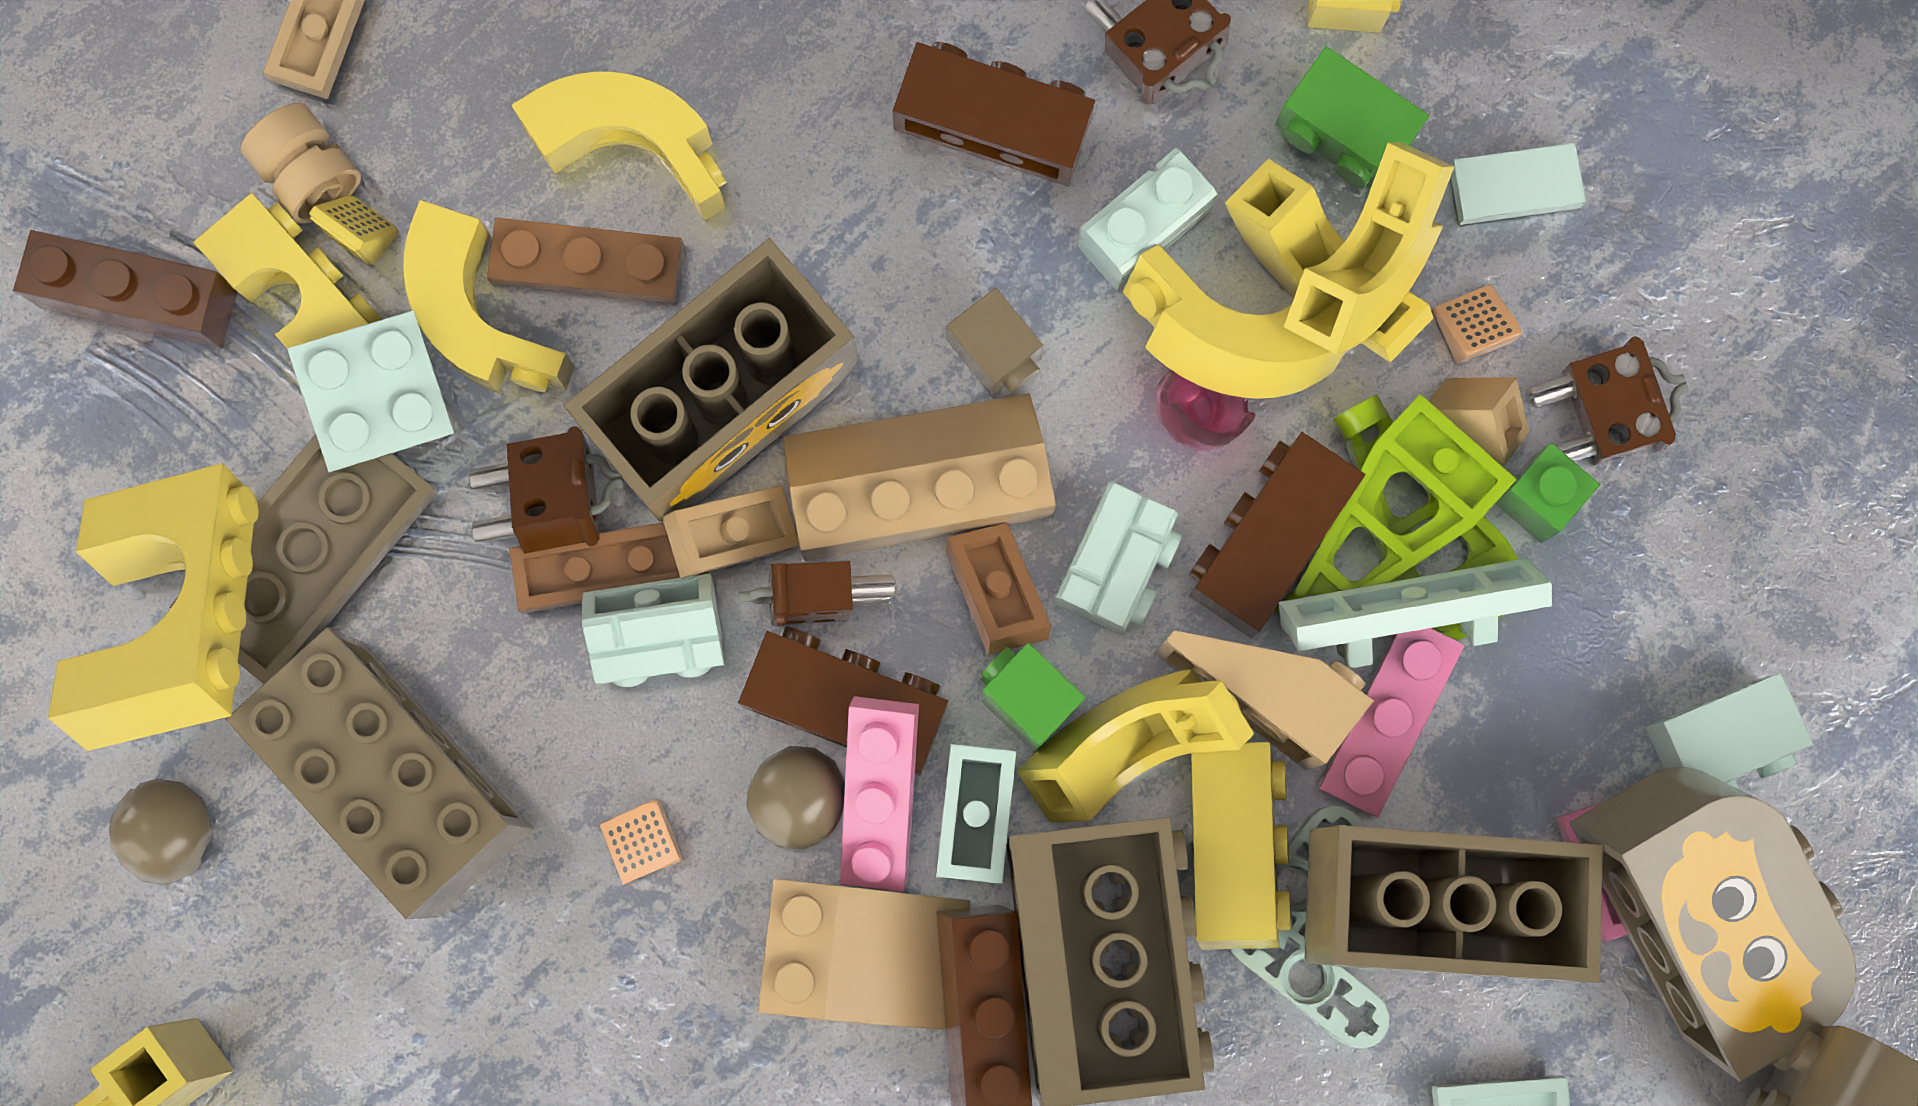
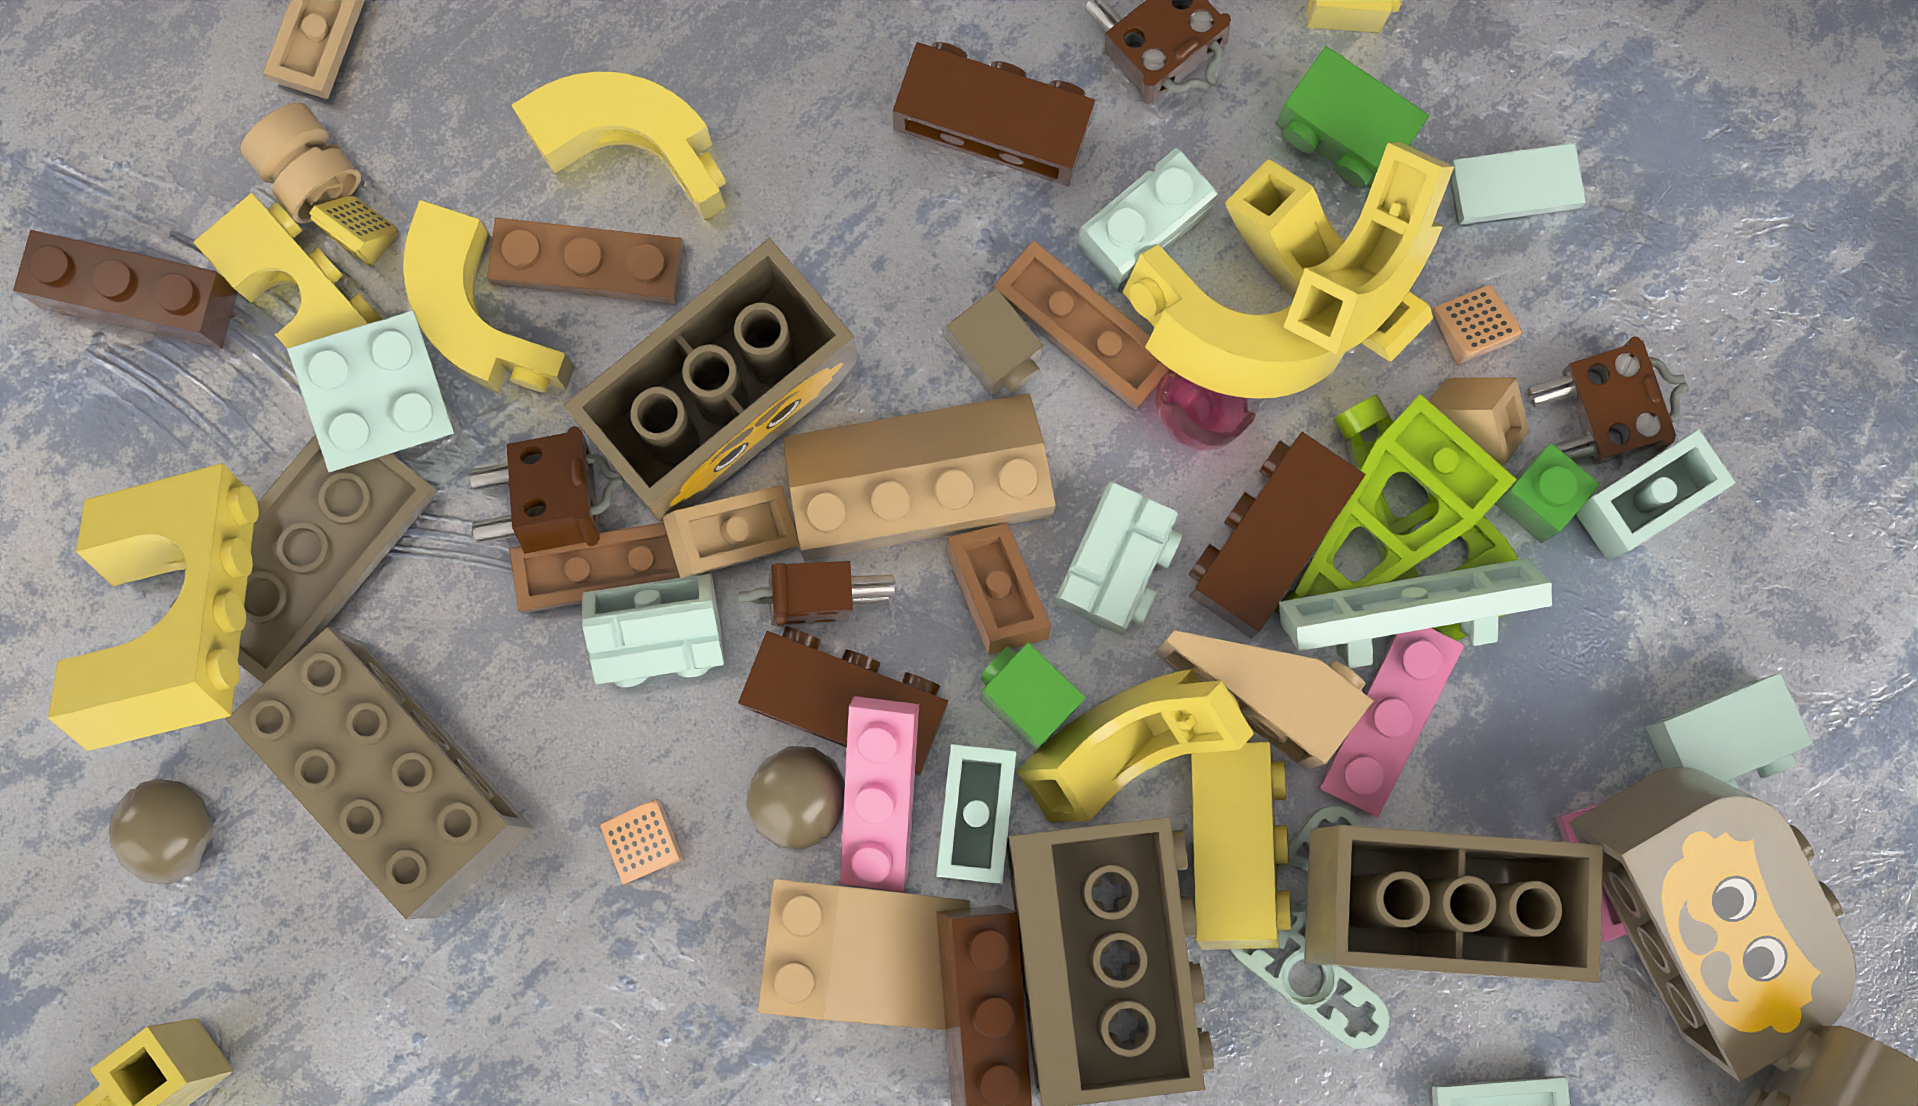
none -> medium nougat plate [993,240,1171,411]
none -> light aqua brick [1576,429,1736,561]

